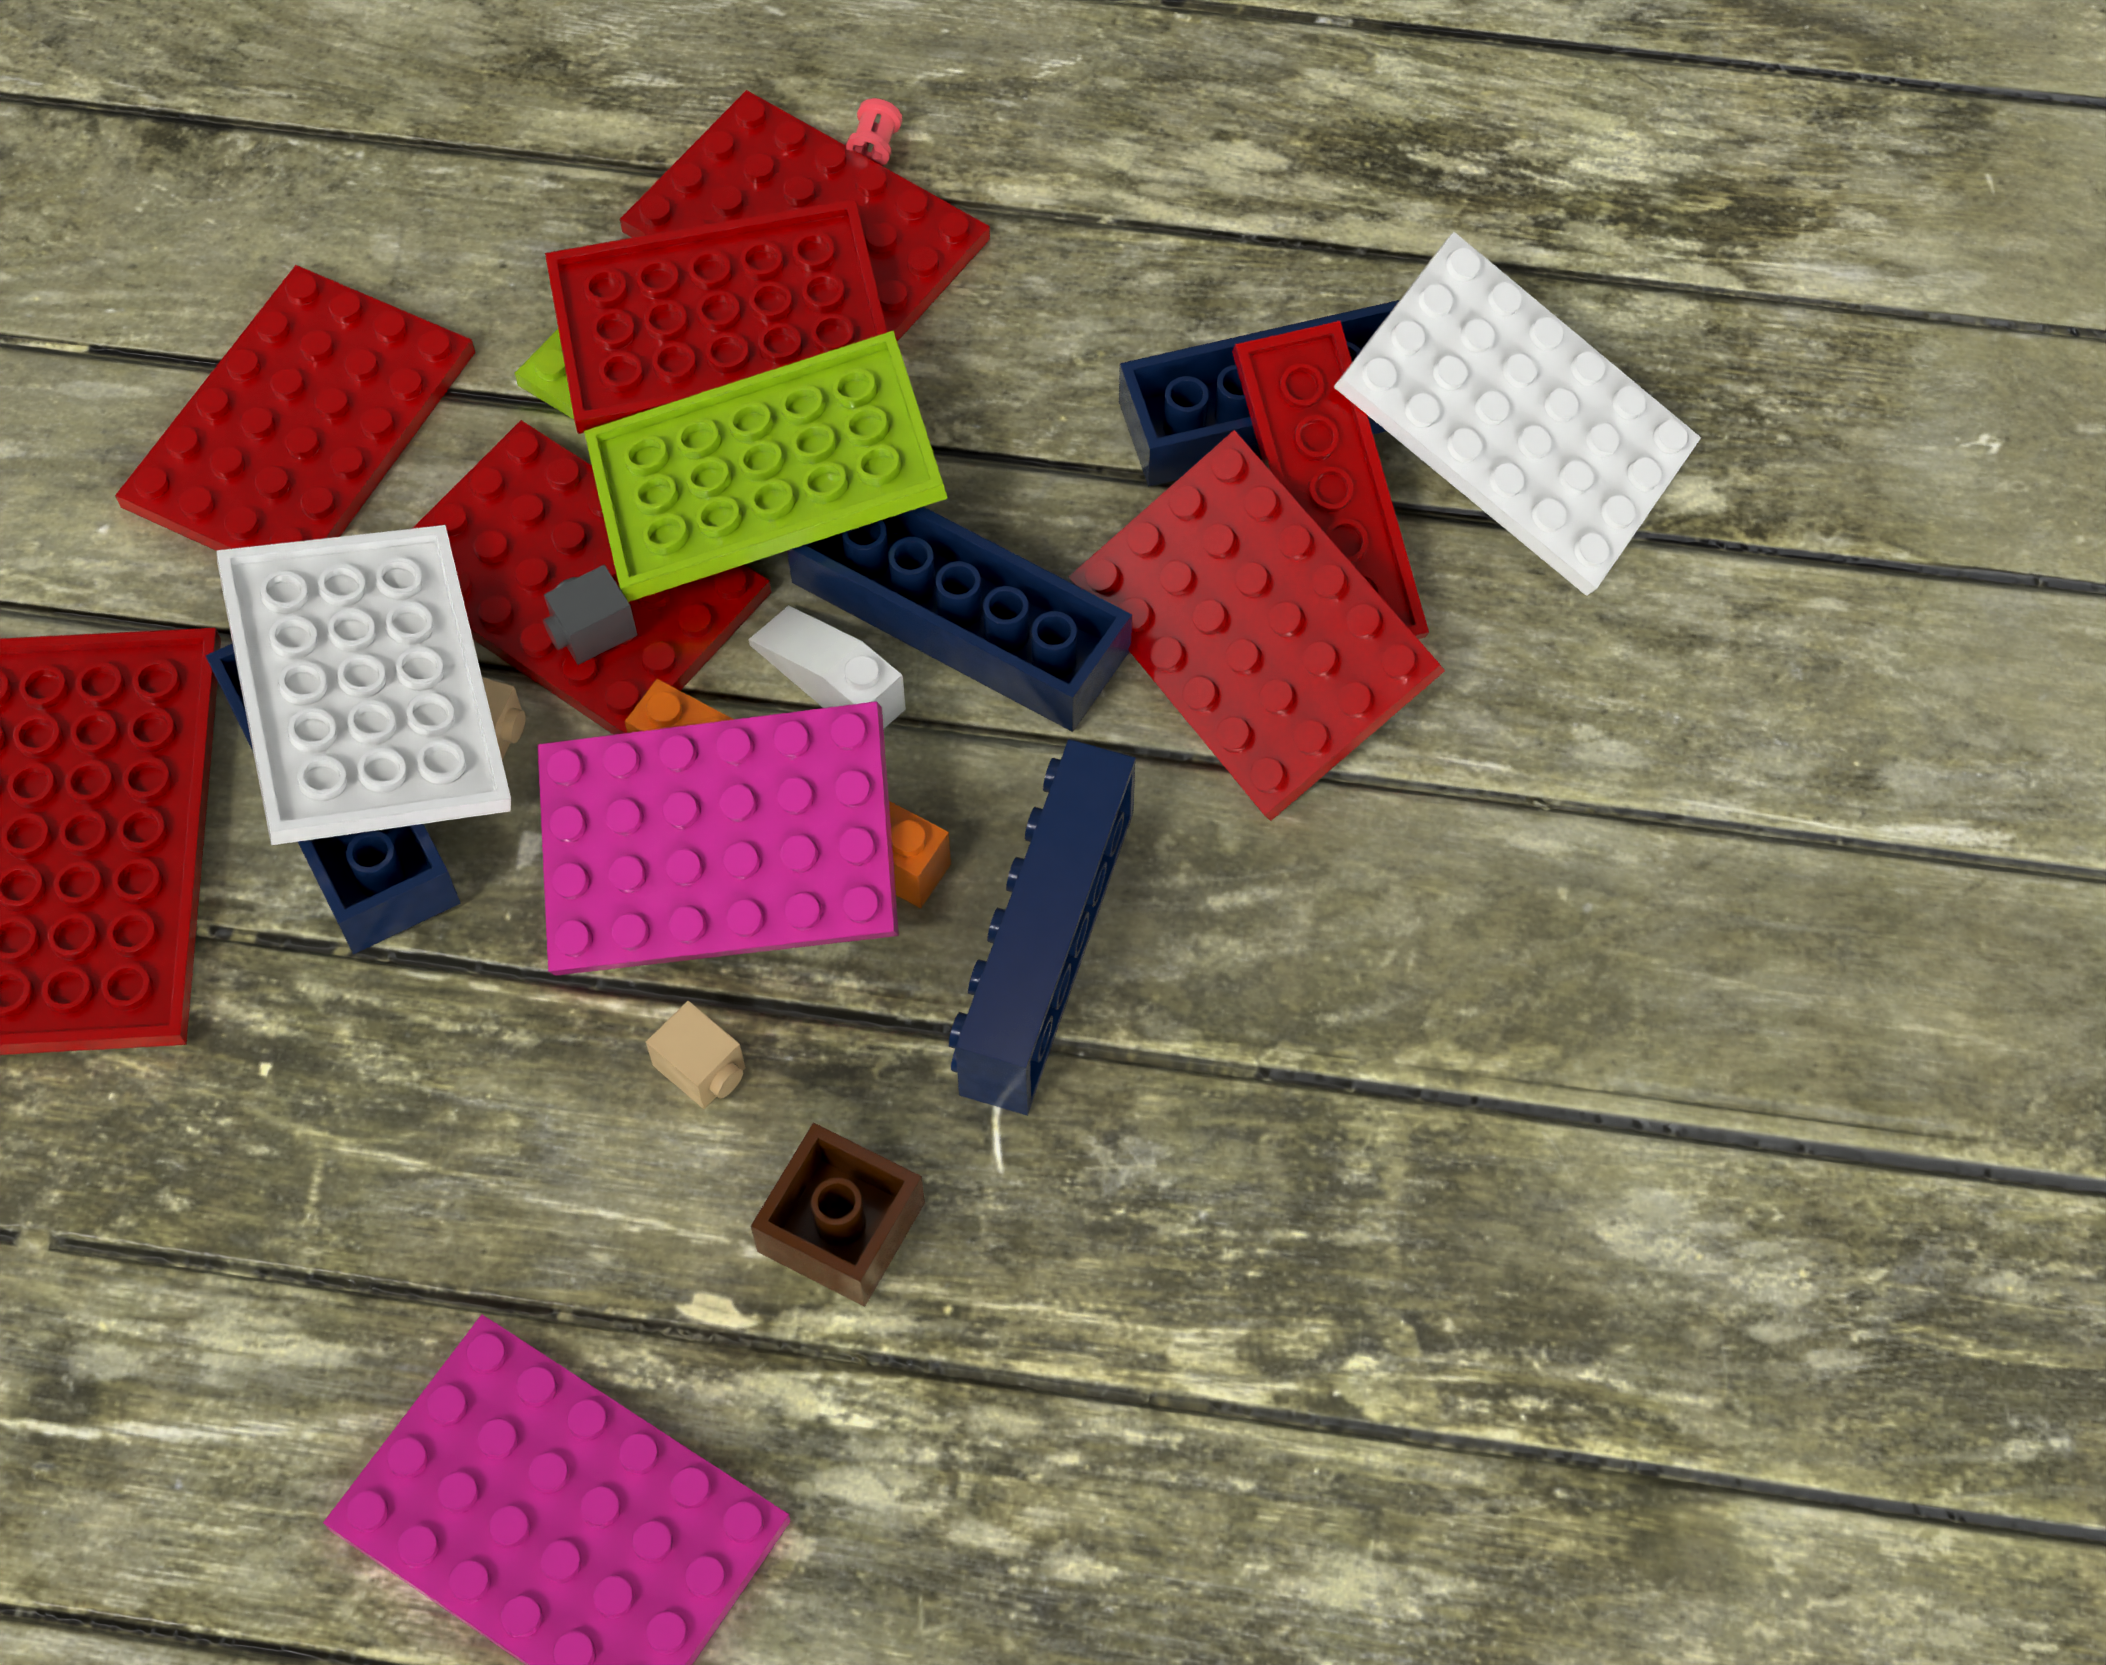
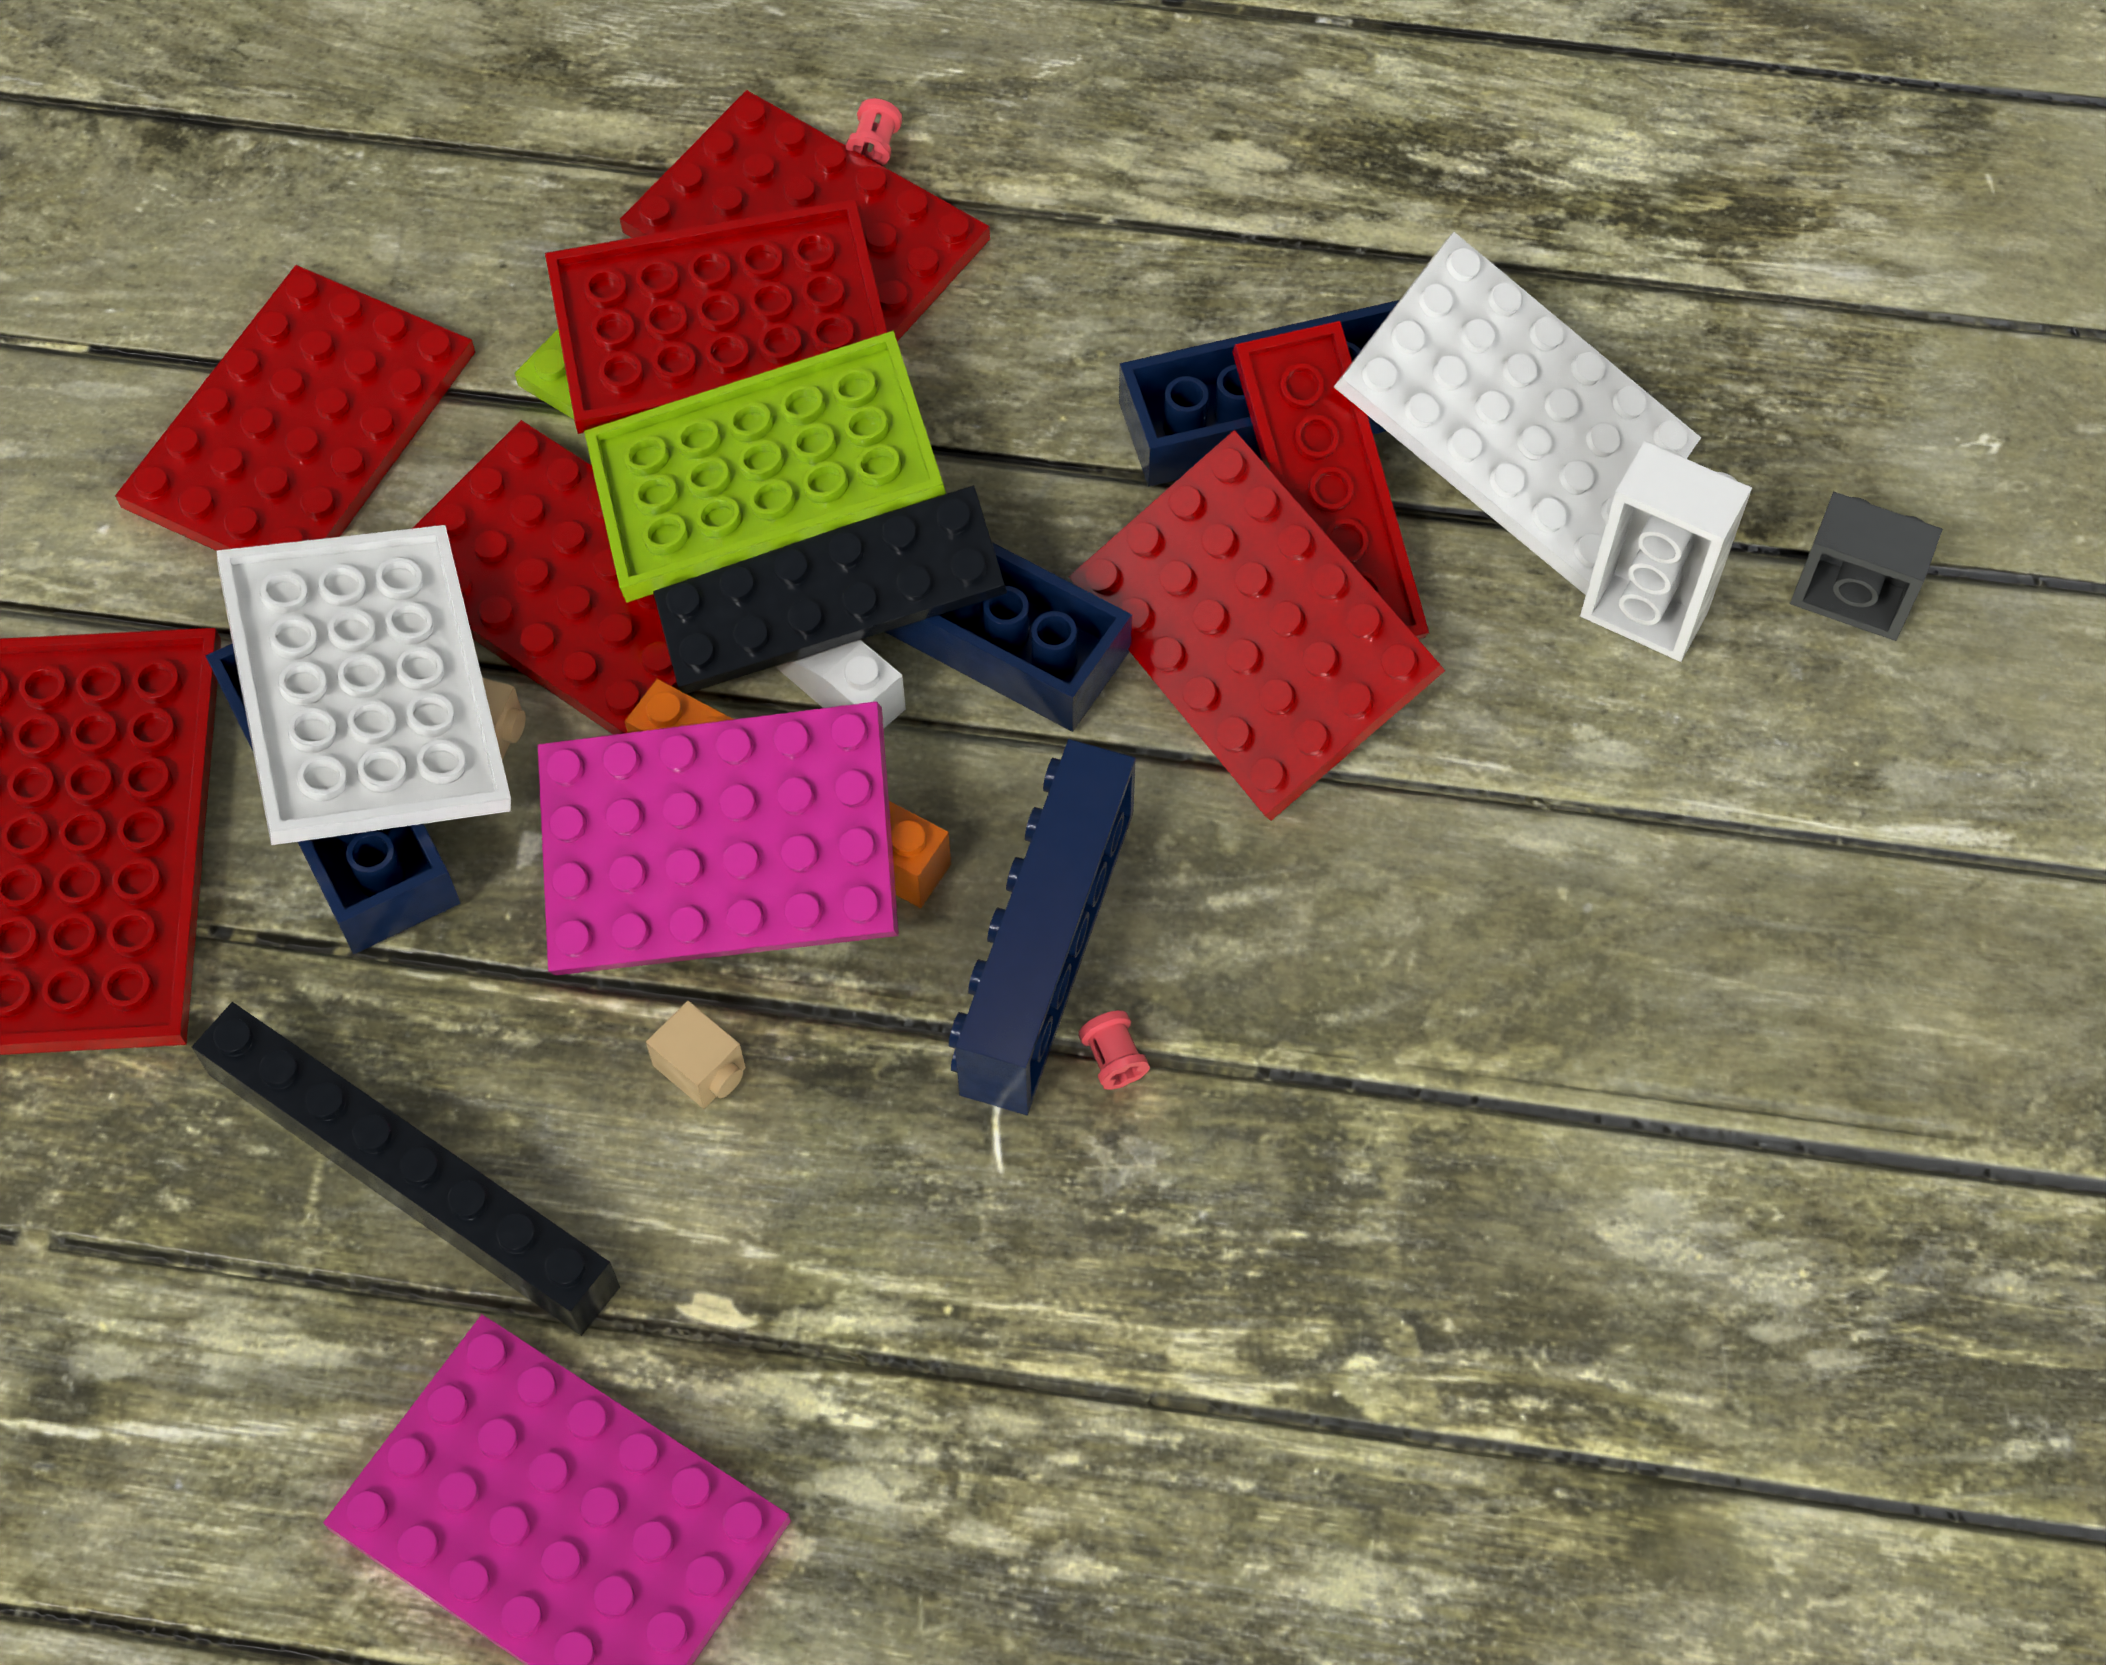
dark grey brick [543,565,638,665] -> none
reddish brown brick [751,1122,925,1307] -> none
none -> black brick [192,1002,620,1336]
none -> black plate [653,485,1007,694]
none -> coral bush [1079,1010,1150,1090]
none -> white brick [1580,441,1752,662]
none -> dark grey brick [1790,491,1943,641]

